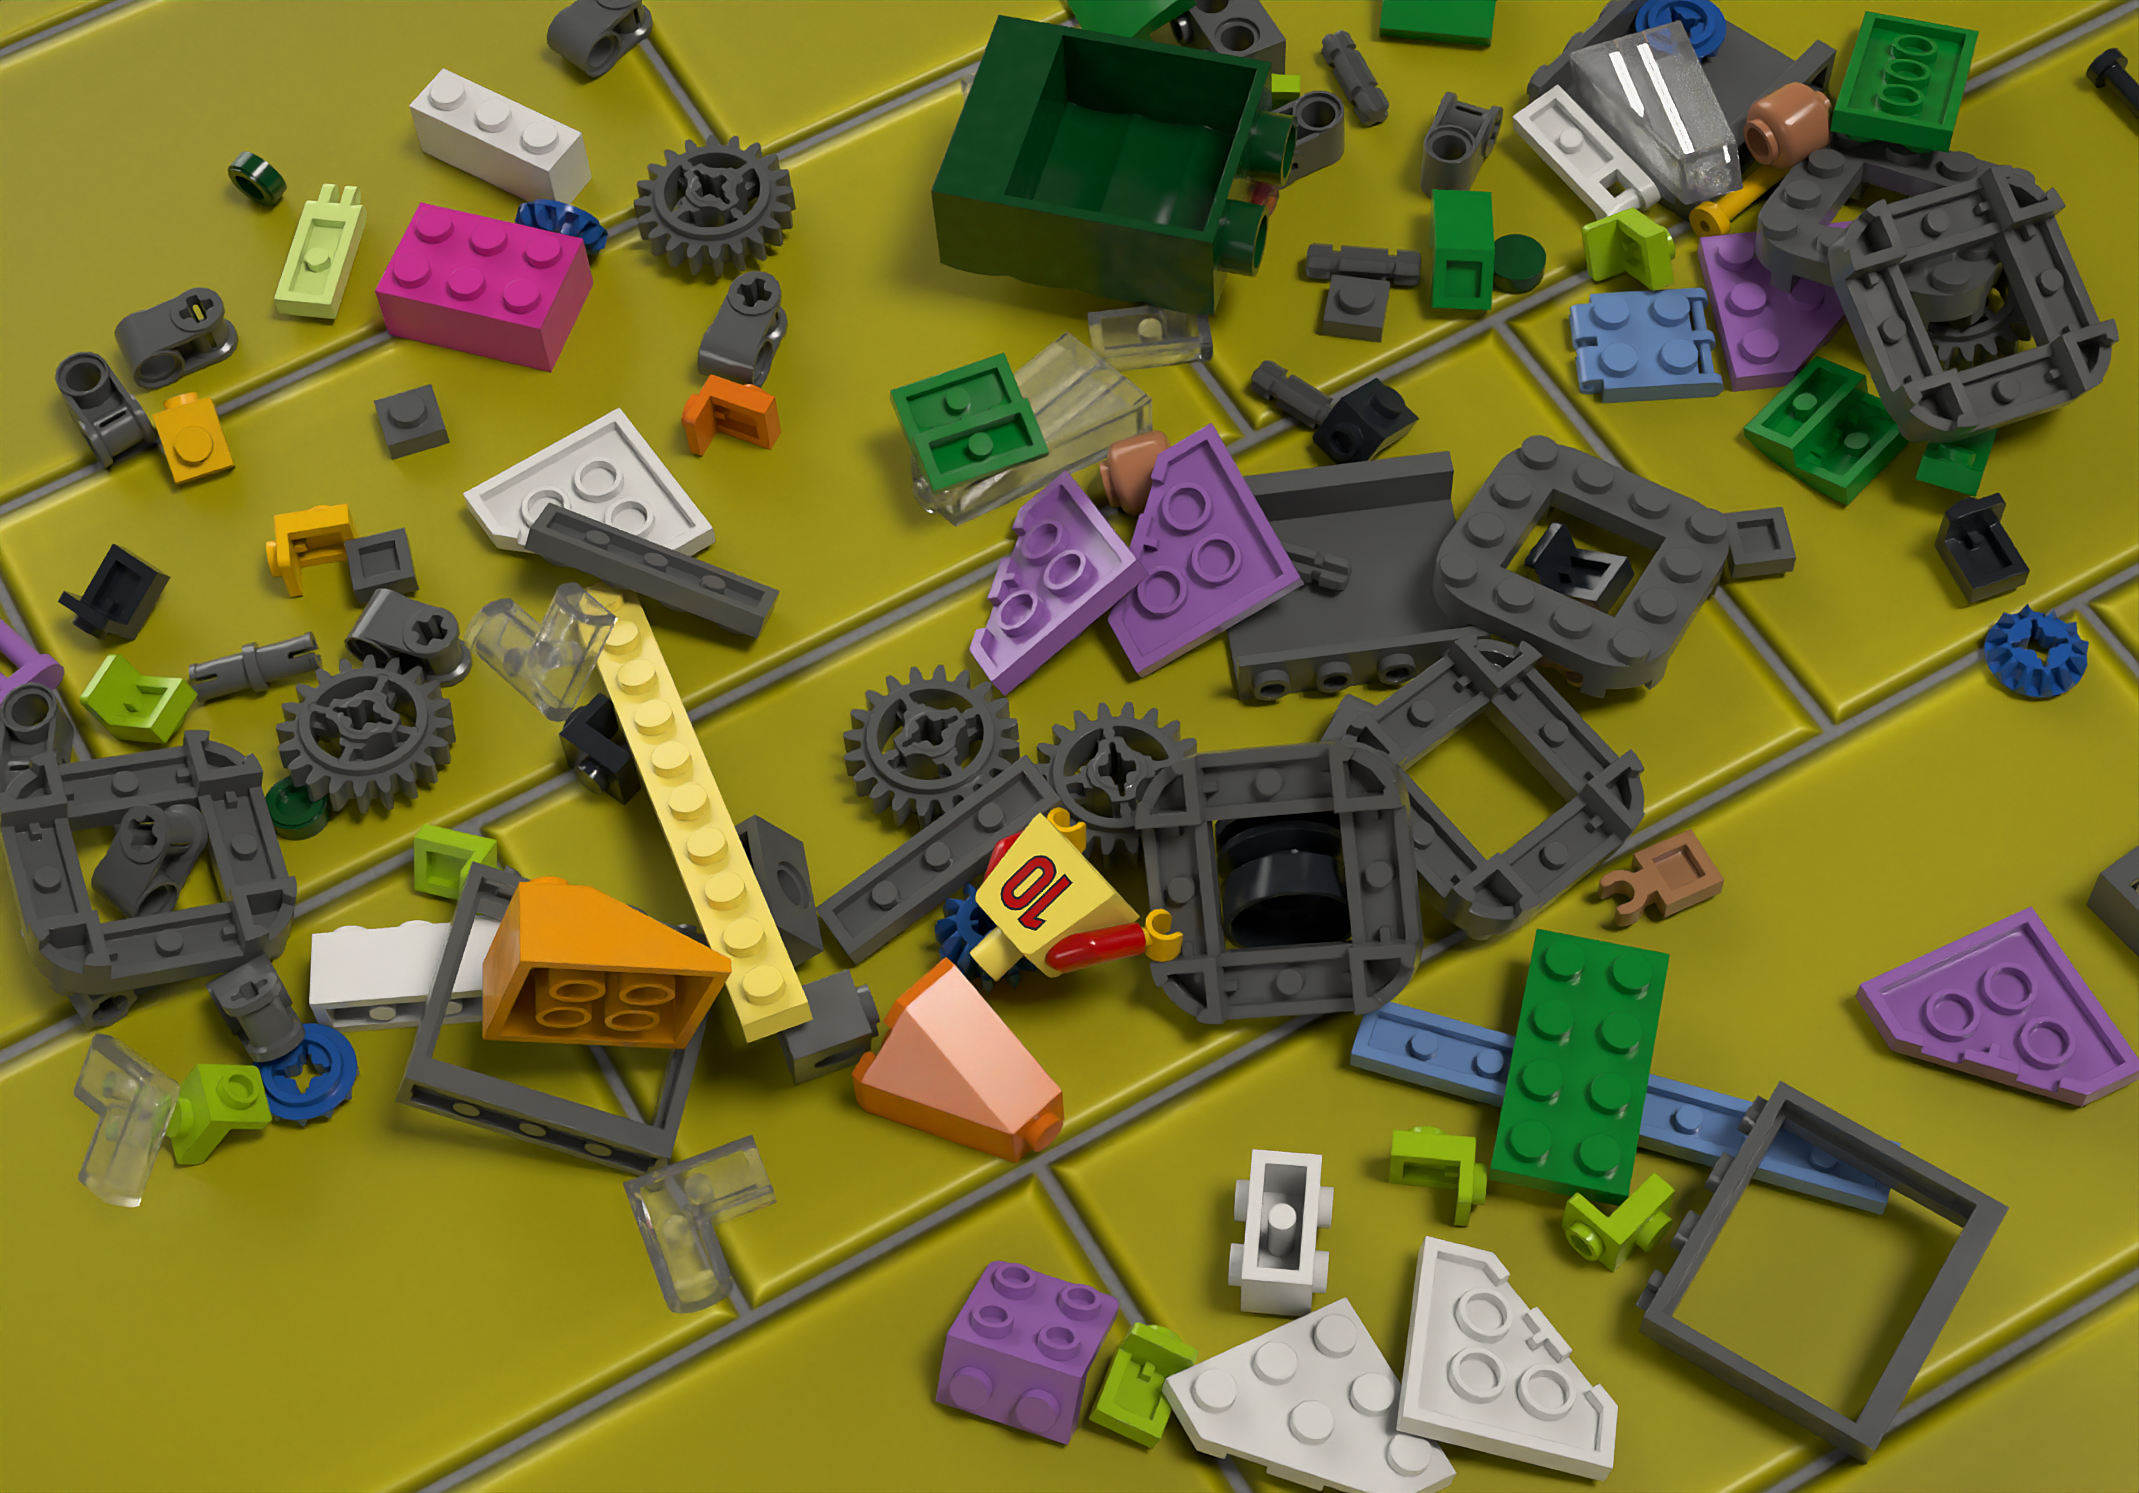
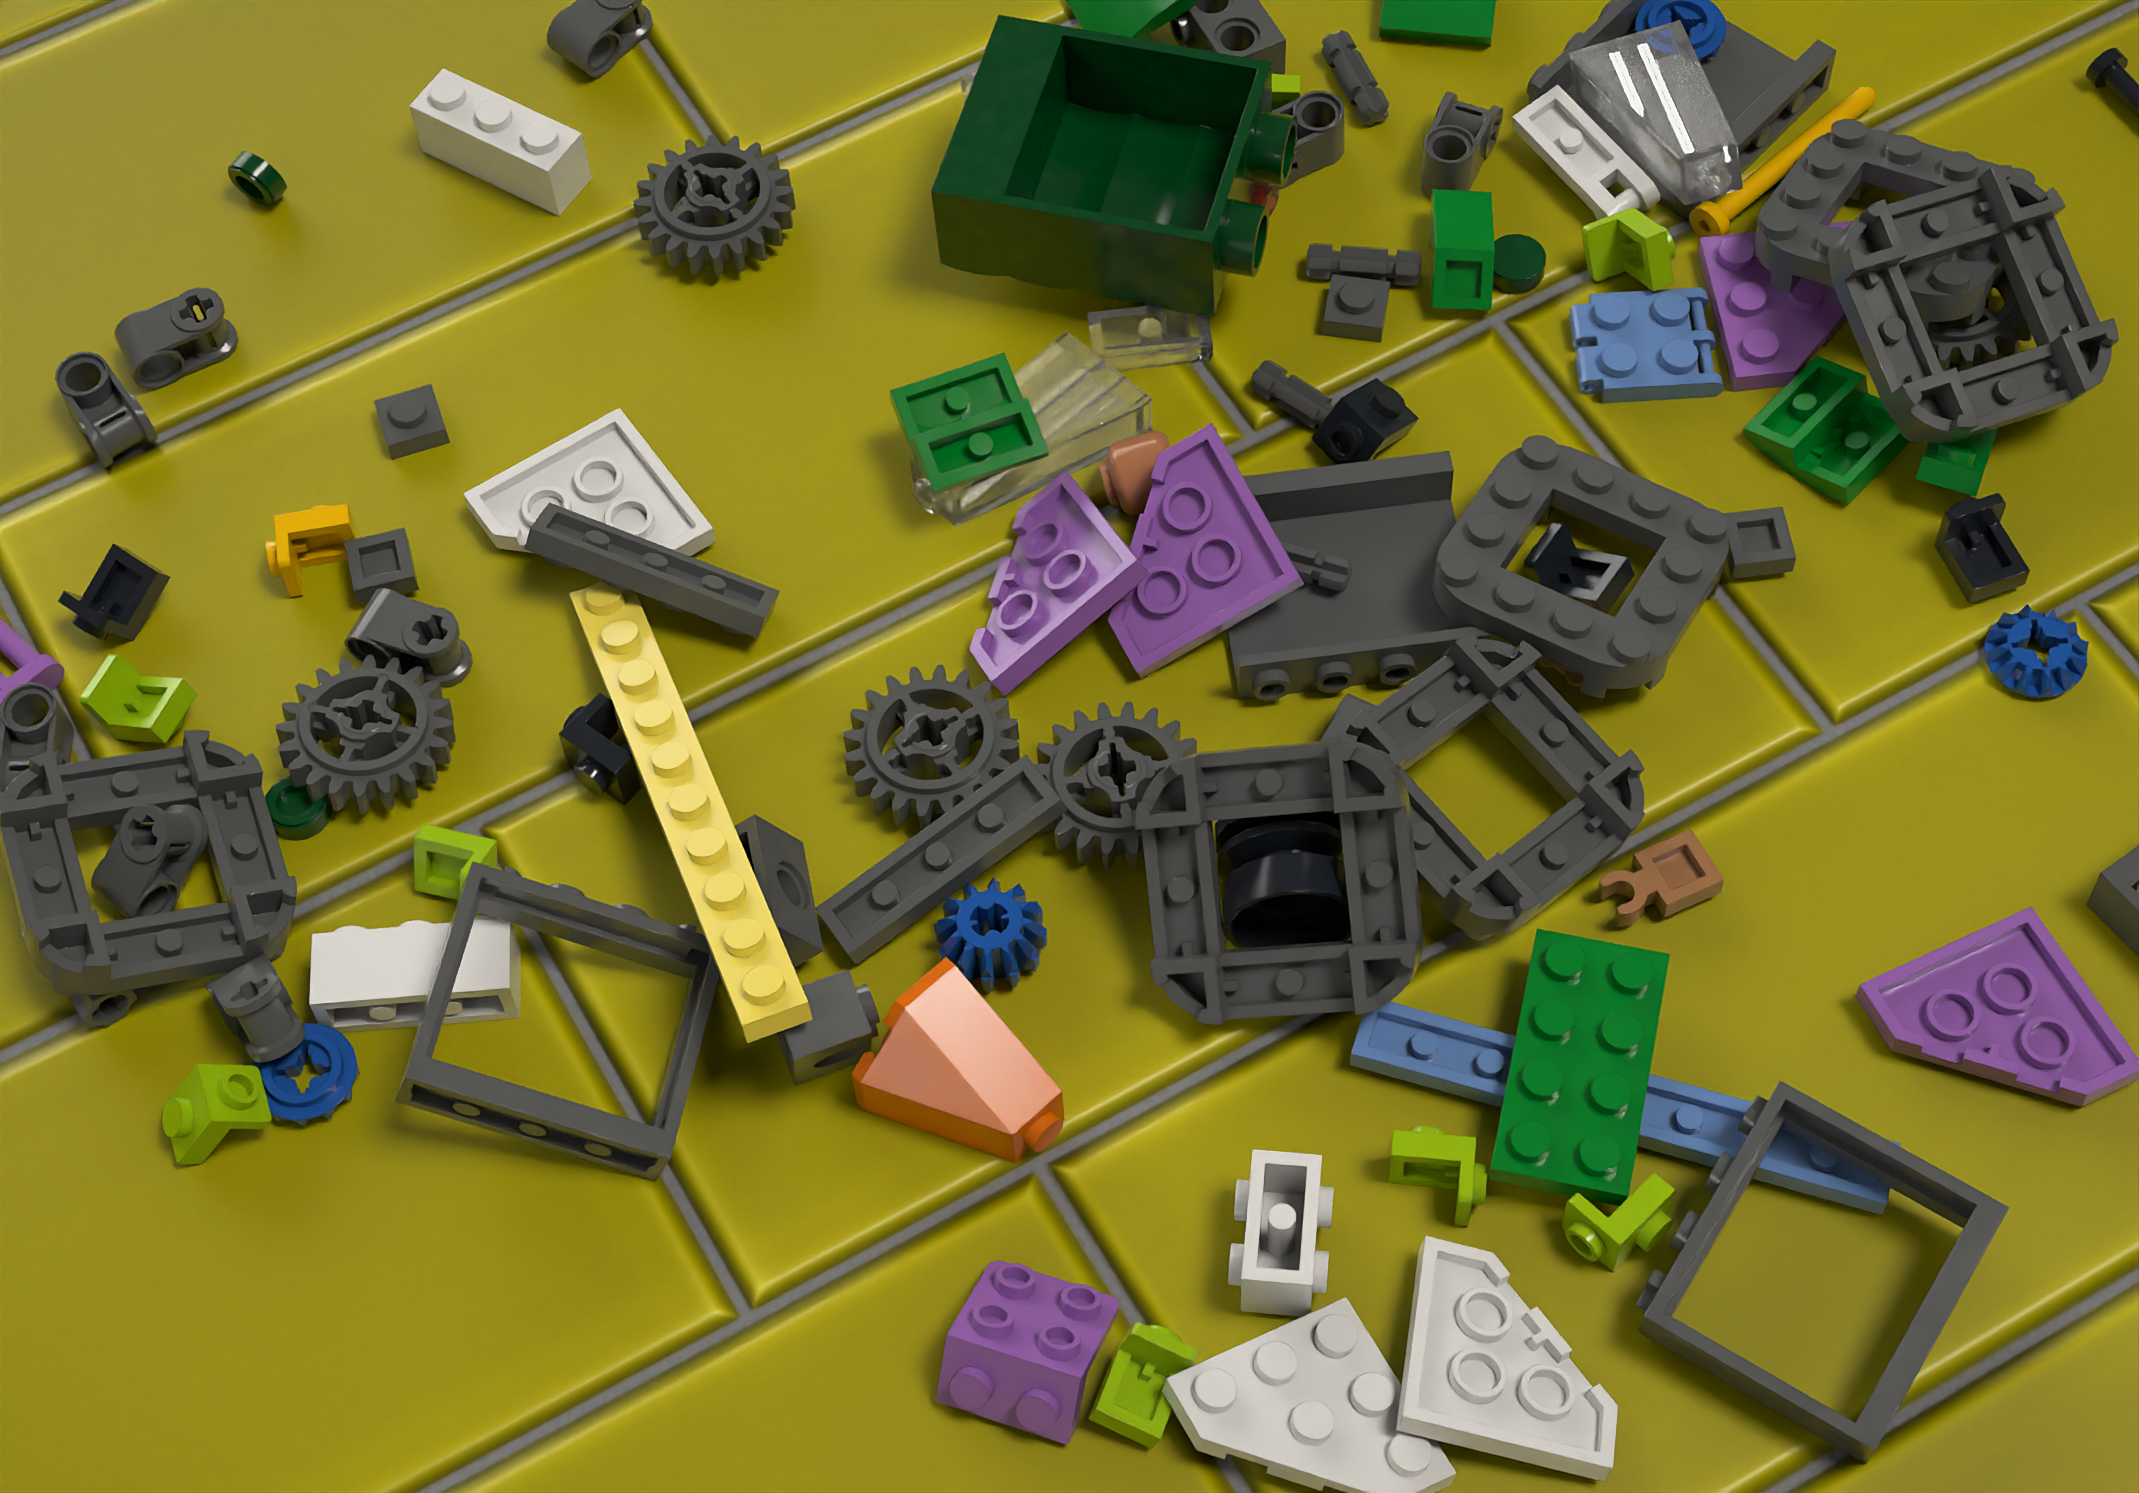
clear brick [73,1033,181,1207] -> none
yellow bracket [152,392,236,485] -> none
dark grey pin [189,631,323,703] -> none
yellowish green hinge [274,184,367,319] -> none
dark pink brick [375,202,593,372] -> none
clear brick [464,582,618,722] -> none
light orange slope [482,876,732,1049] -> none
blue gear [515,199,609,255] -> none
clear brick [623,1135,777,1314] -> none
orange bracket [681,374,781,456] -> none
dark grey piece [697,271,788,388] -> none
torso [969,807,1184,981] -> none
nougat head [1743,82,1834,170] -> none
green plate [1830,11,1979,153] -> none

